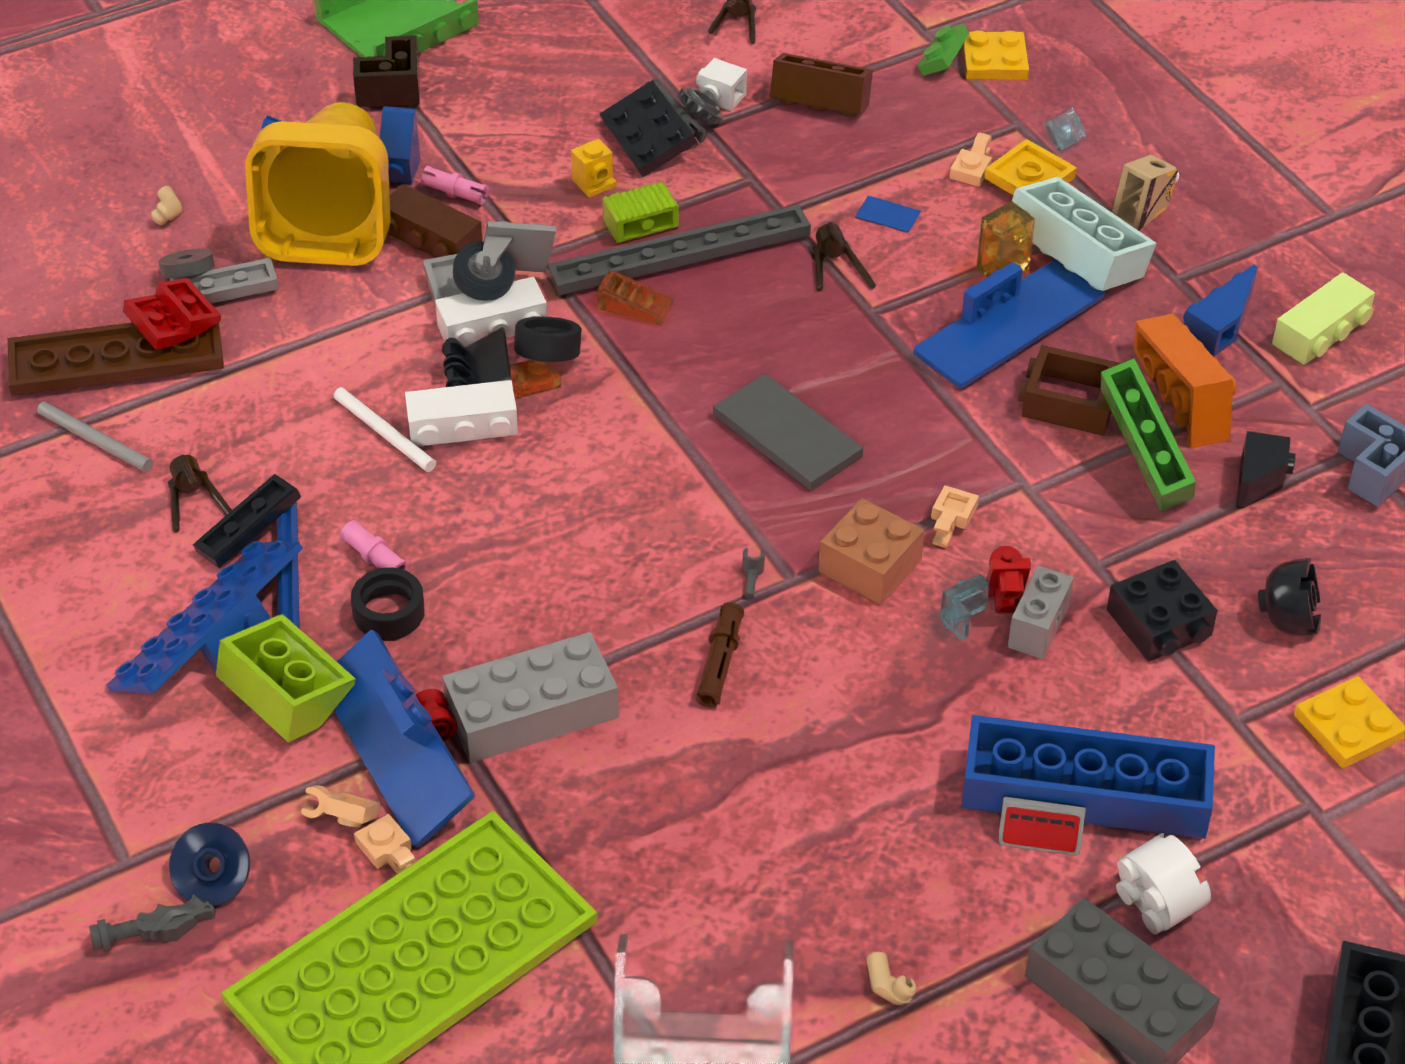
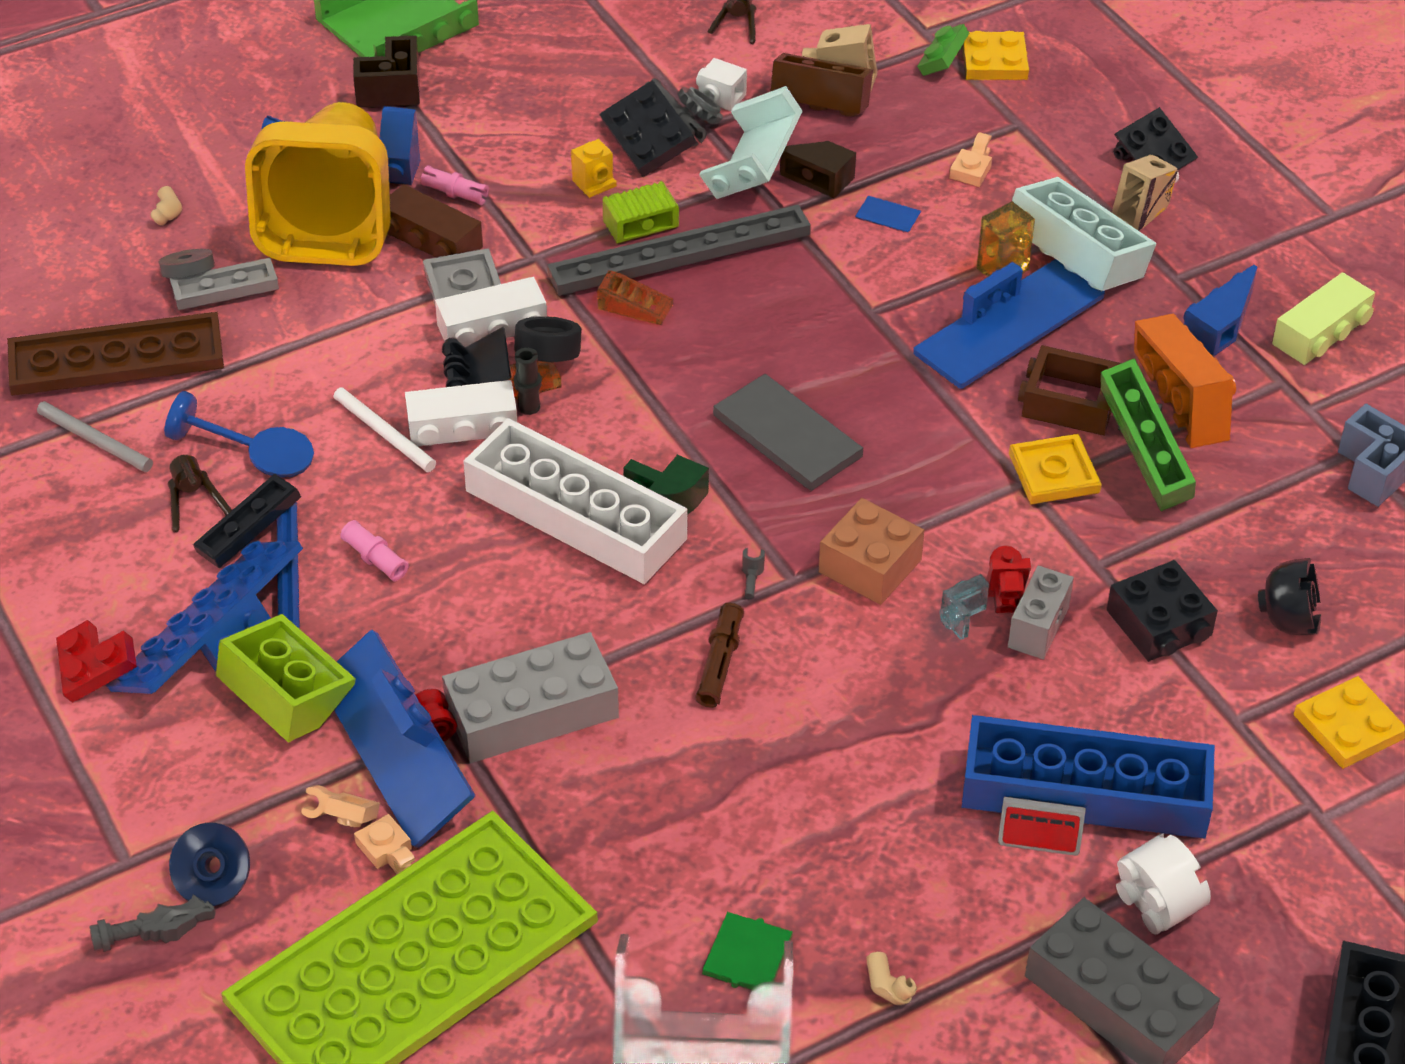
red slope [123,278,221,350] -> none
black tyre [351,567,424,640] -> none
plate [452,221,556,301] -> none
dark brown plant [812,222,876,291] -> none
light nougat plate [931,485,979,548] -> none
yellow plate [984,139,1077,195] -> none
clear light blue plate [1044,107,1087,152] -> none
black slope [1236,431,1296,508] -> none
none -> red plate [56,620,137,703]
none -> blue piece [164,391,314,478]
none -> white brick [463,418,687,584]
none -> pearl dark grey pin [514,348,542,415]
none -> dark green brick [623,454,709,515]
none -> light aqua panel [699,86,802,199]
none -> green piece [702,912,793,995]
none -> dark brown slope [780,141,856,198]
none -> tan torso [802,24,877,91]
none -> yellow plate [1009,434,1102,505]
none -> black hinge [1113,107,1198,170]

